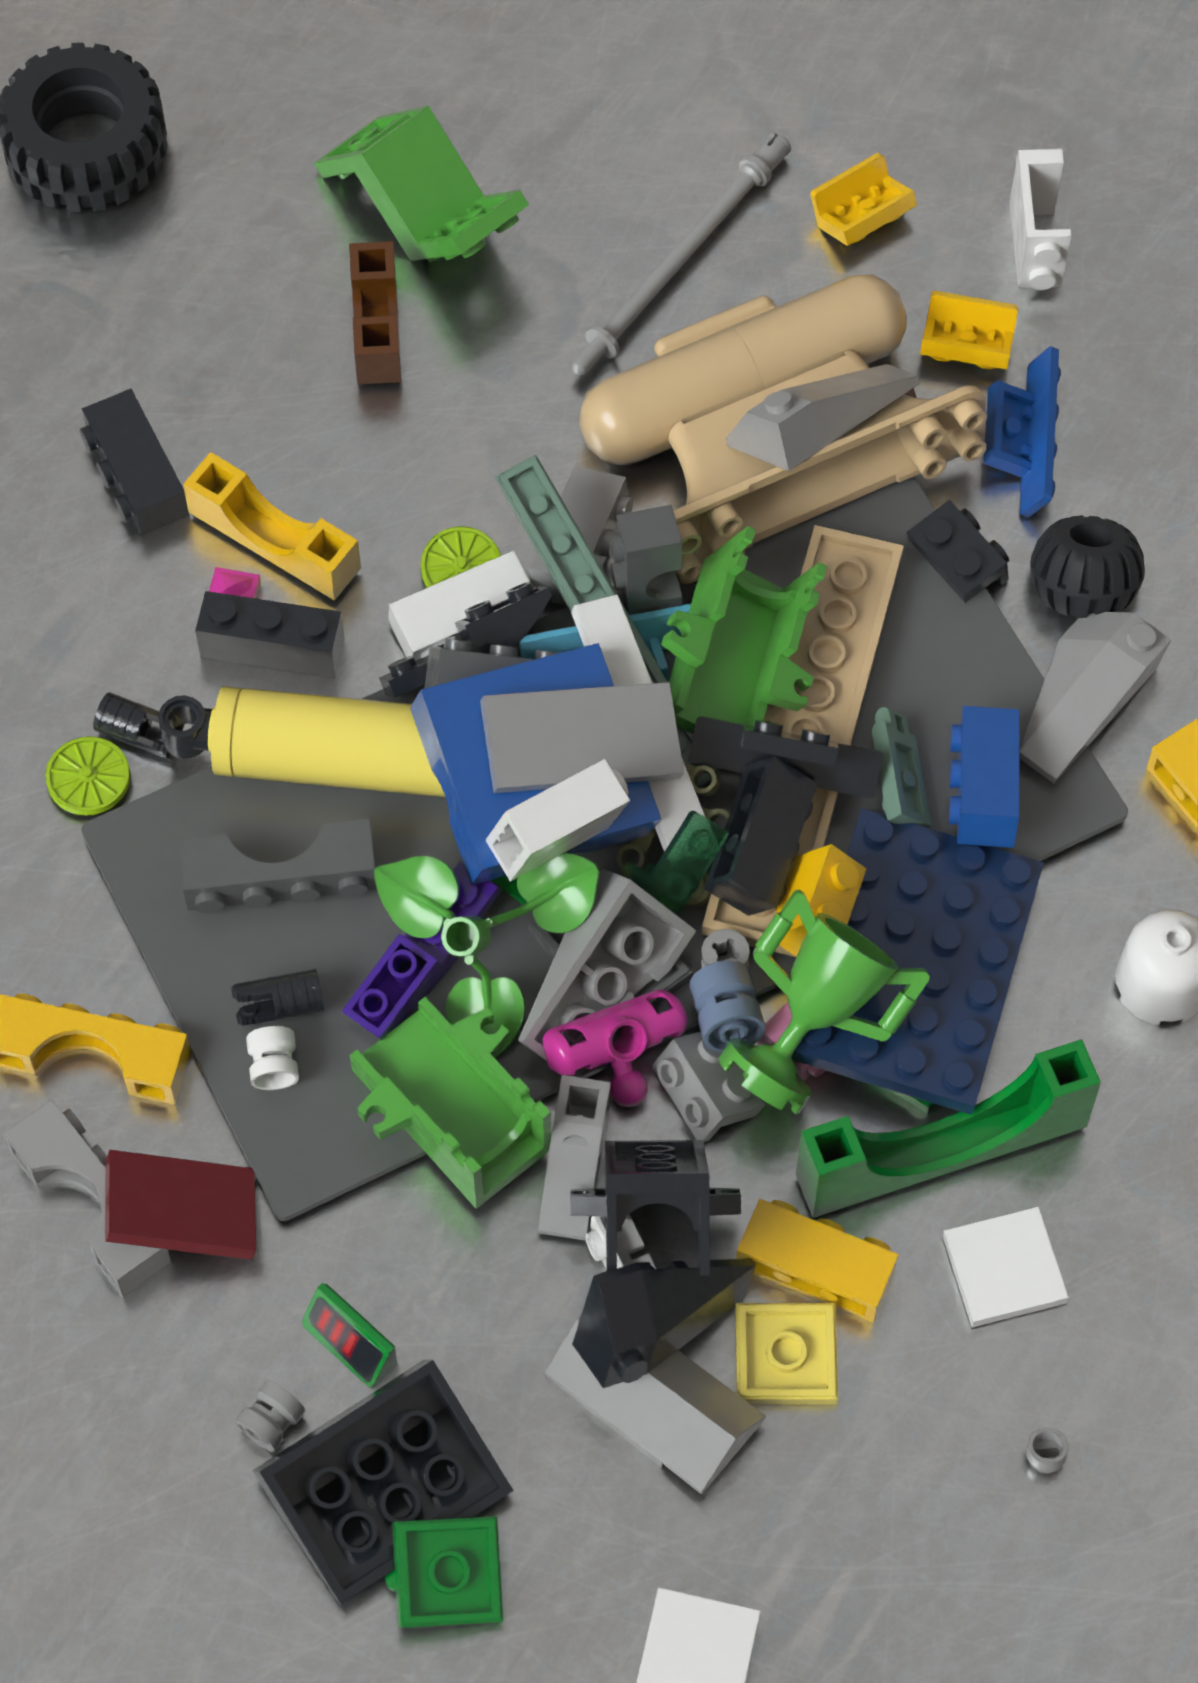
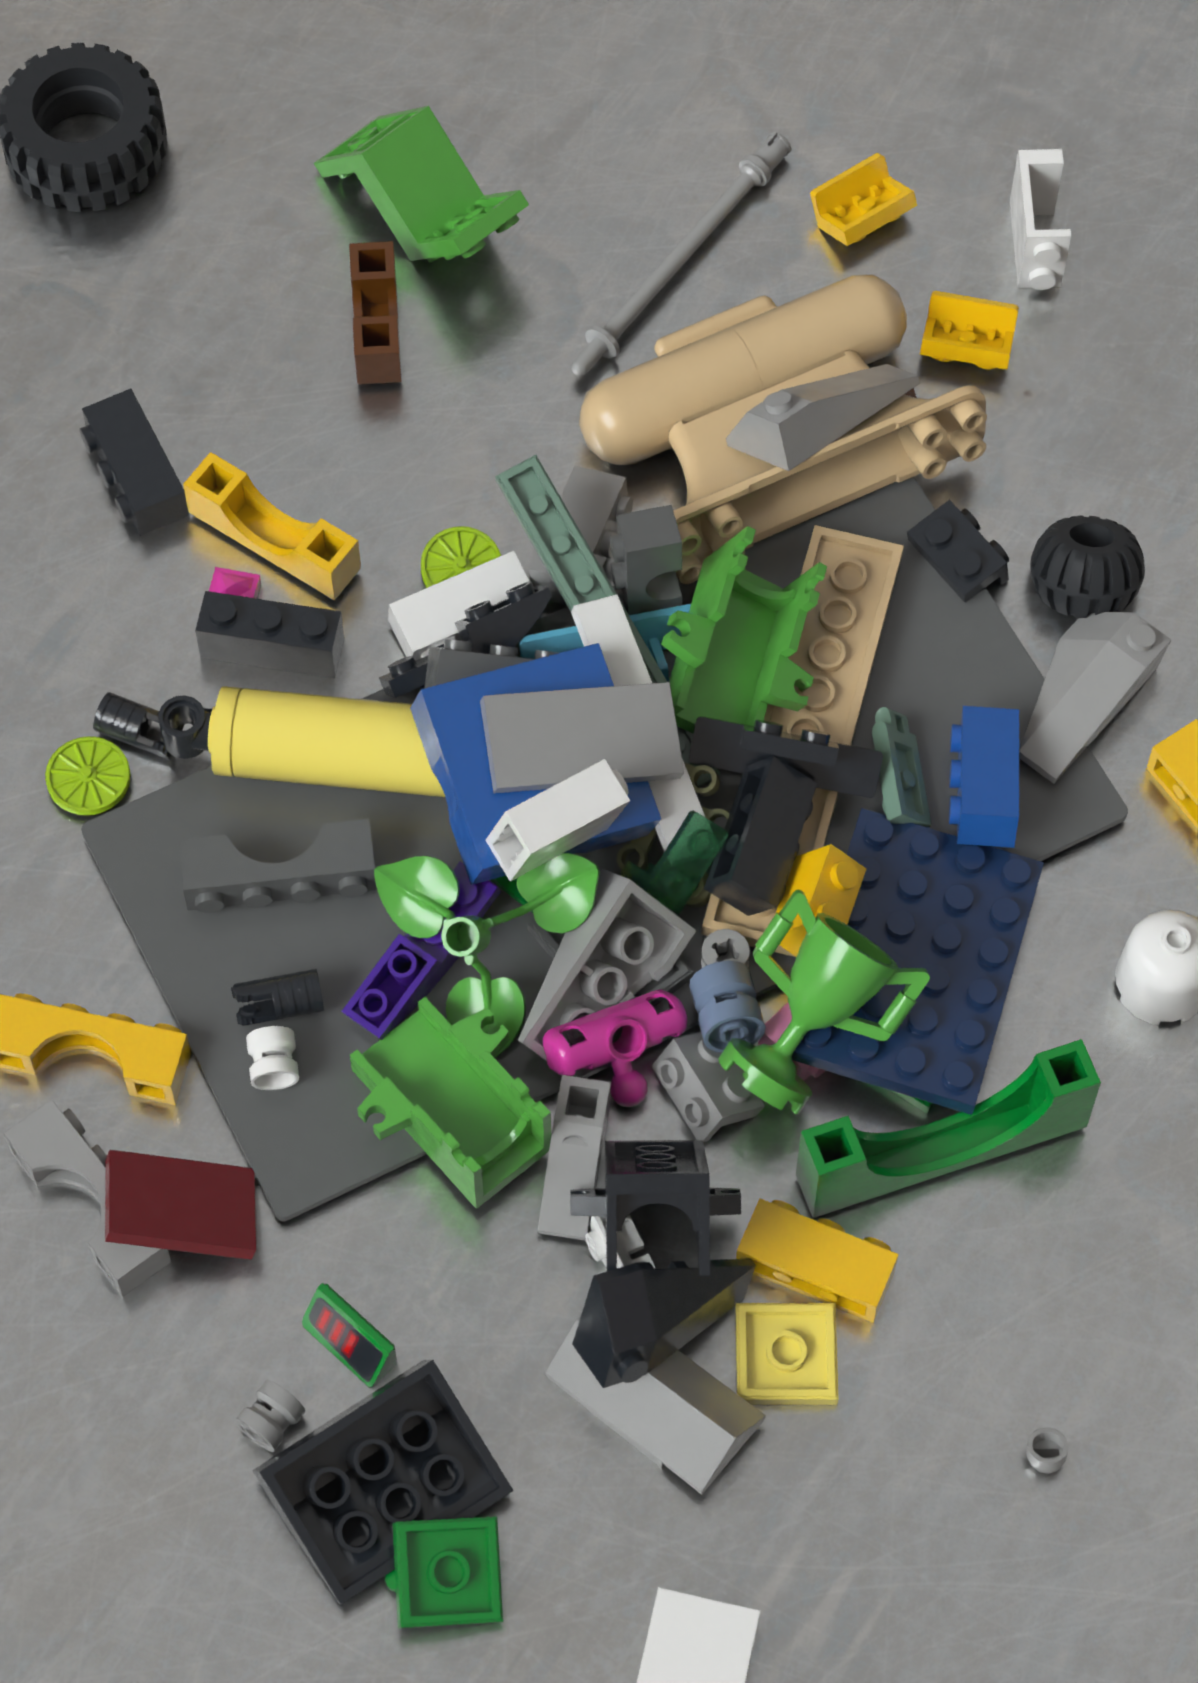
white tile [942,1207,1069,1328] -> none
blue bracket [983,346,1061,517] -> none

